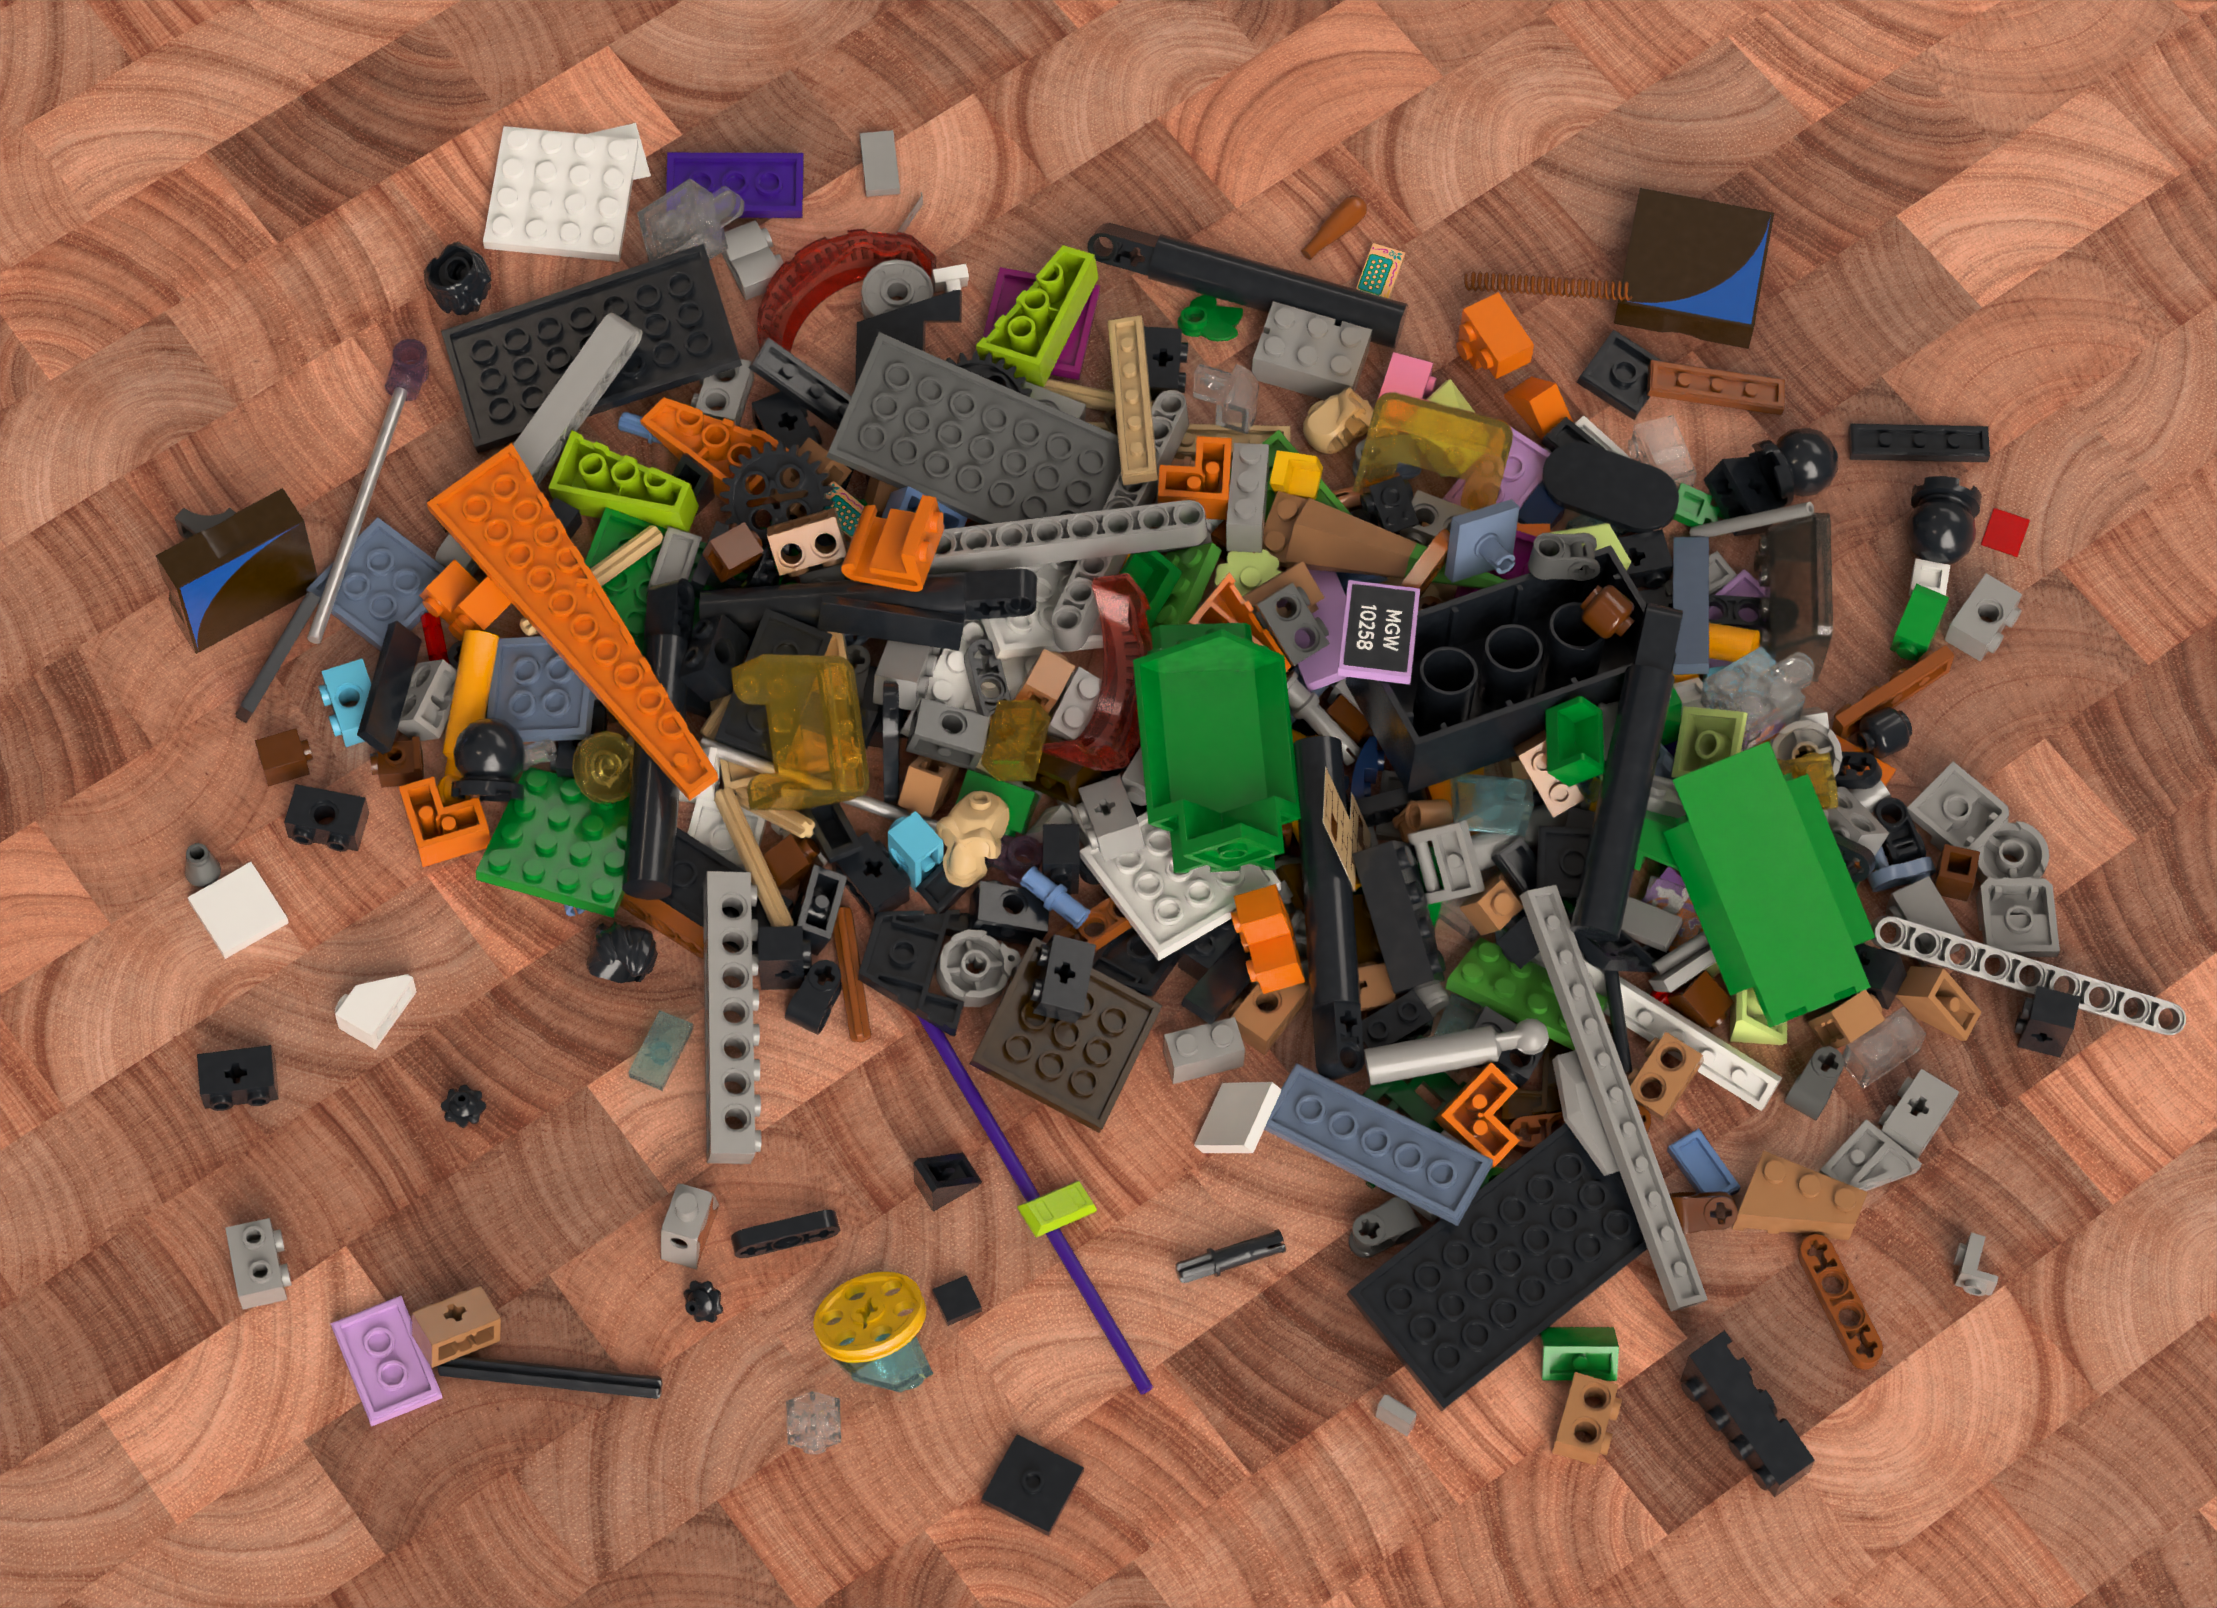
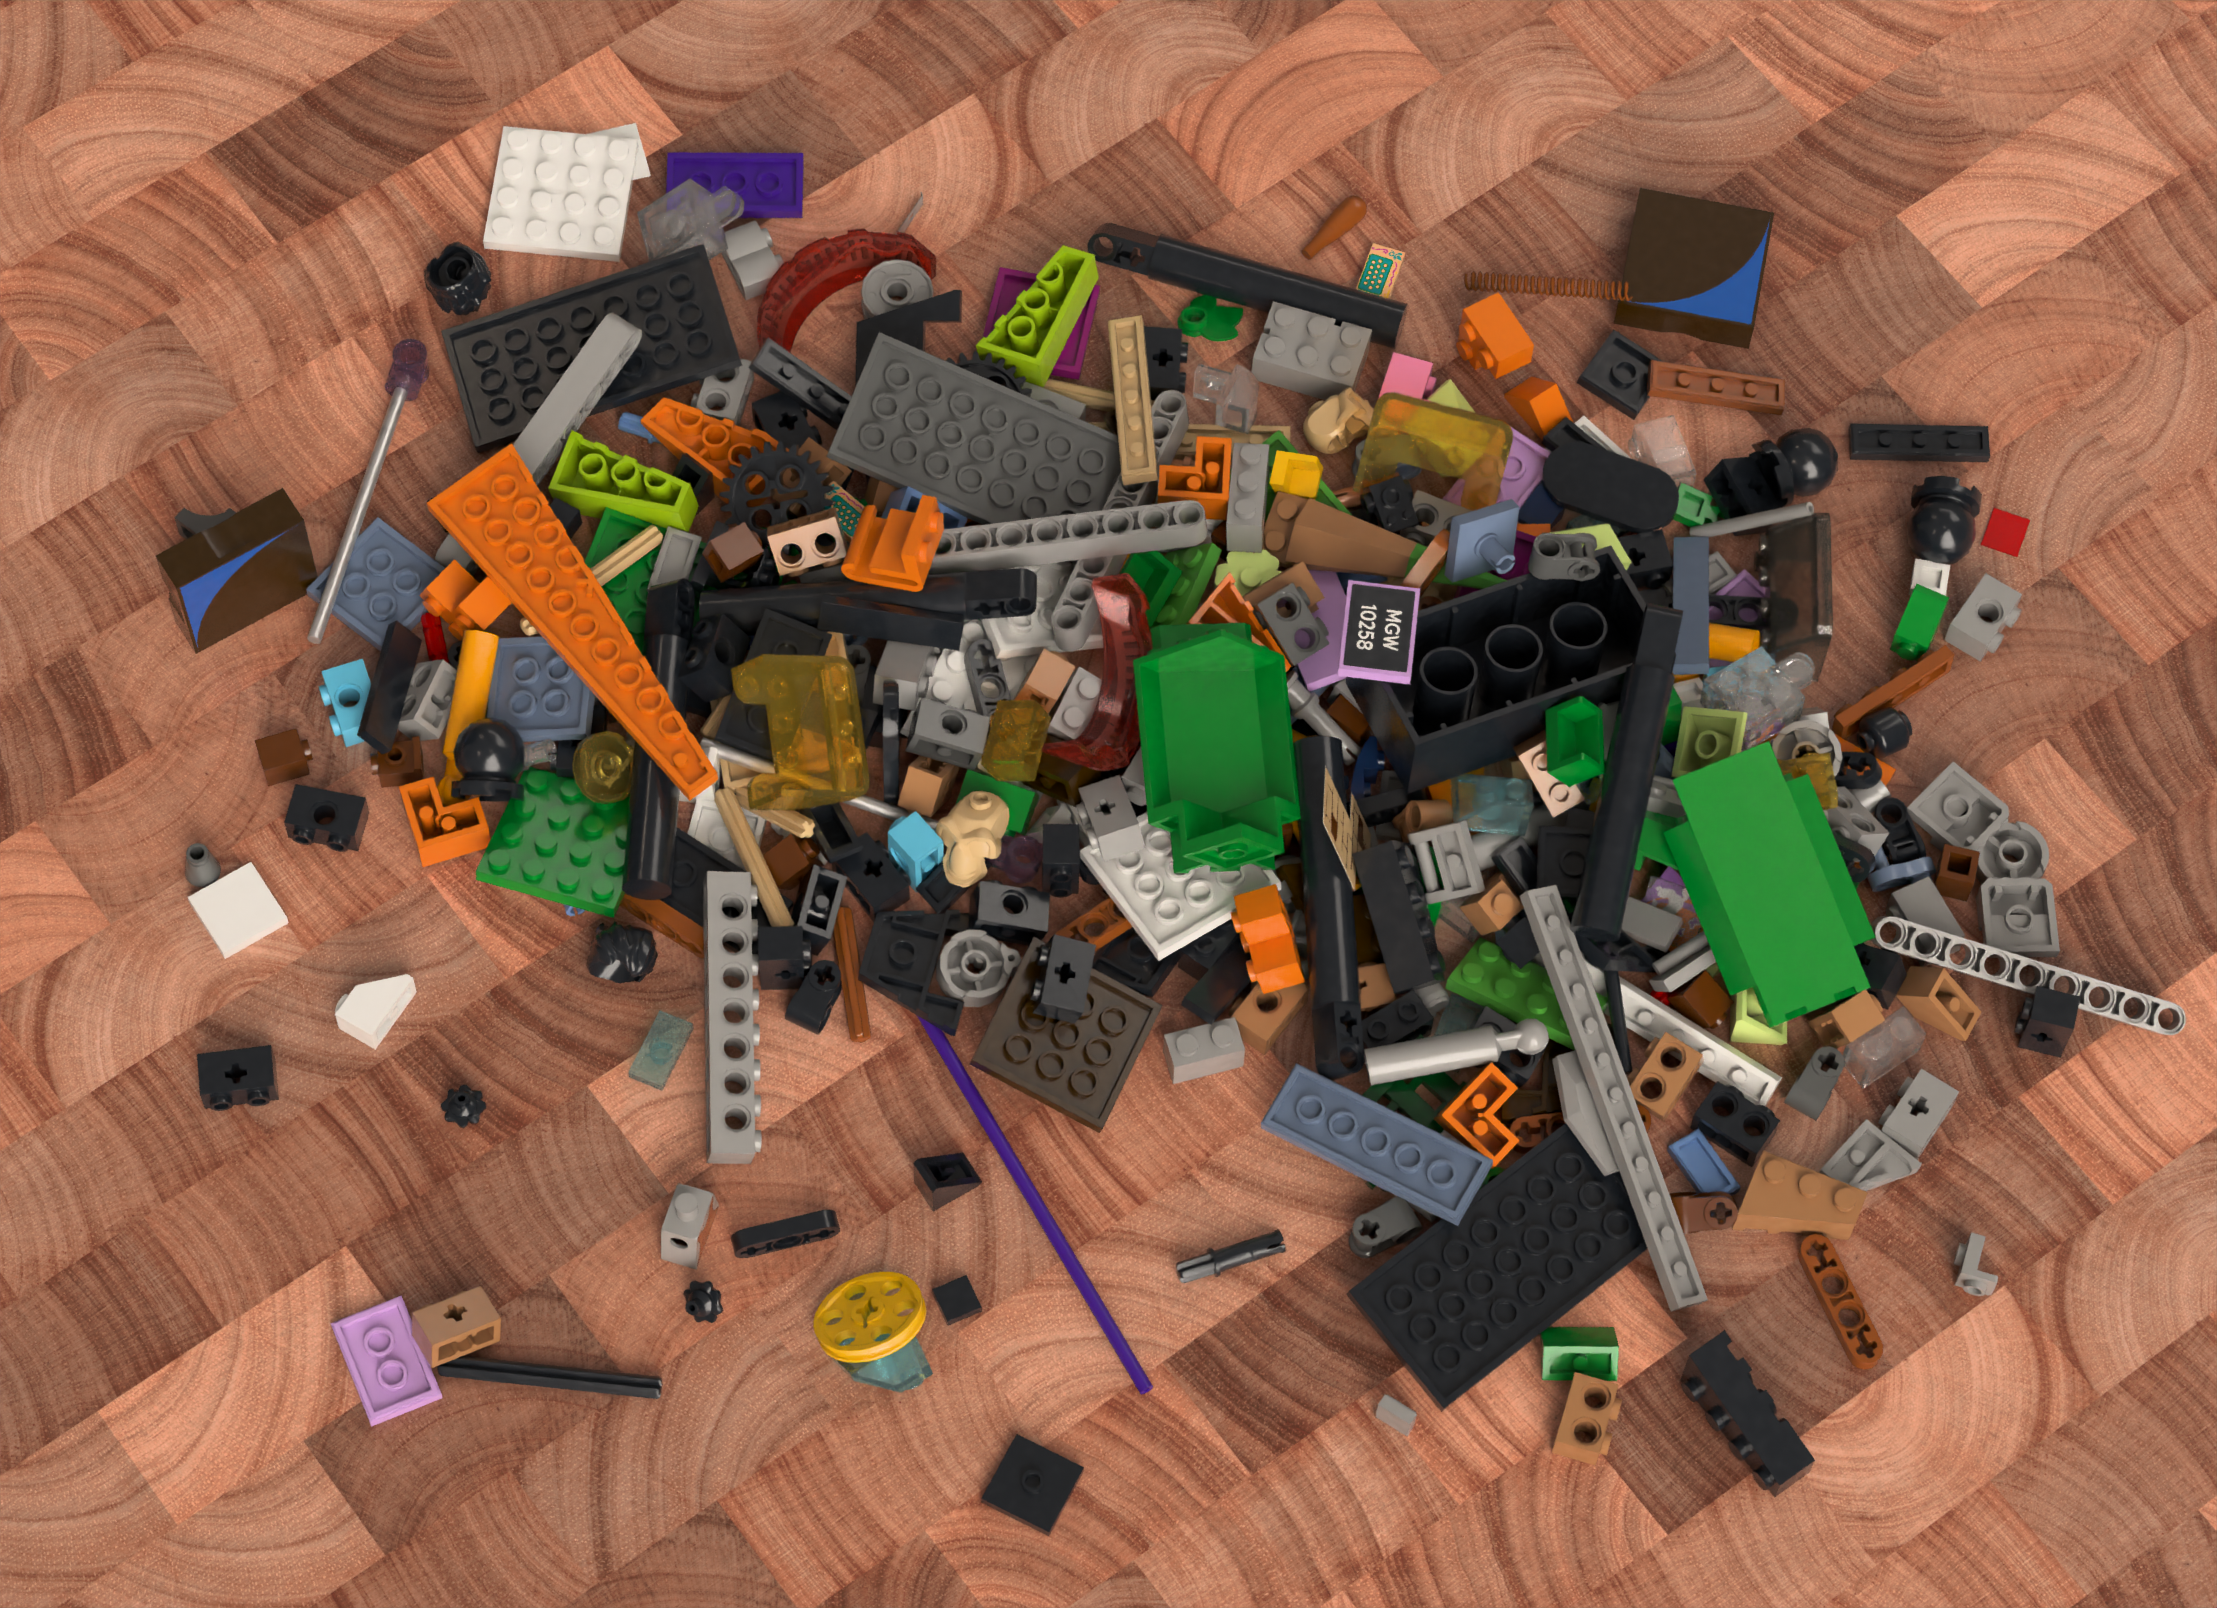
light grey brick [225,1218,292,1310] -> none
black tile [235,592,321,723] -> none
clear brick [786,1391,841,1454] -> none
light grey tile [860,130,900,197] -> none
white tile [931,264,969,293] -> none
lime tile [1017,1181,1097,1238] -> none
medium blue pin [1020,866,1091,929] -> none
white tile [1194,1082,1281,1153] -> none
reddish brown head [1580,585,1635,639] -> none
none -> black brick [1690,1081,1780,1167]

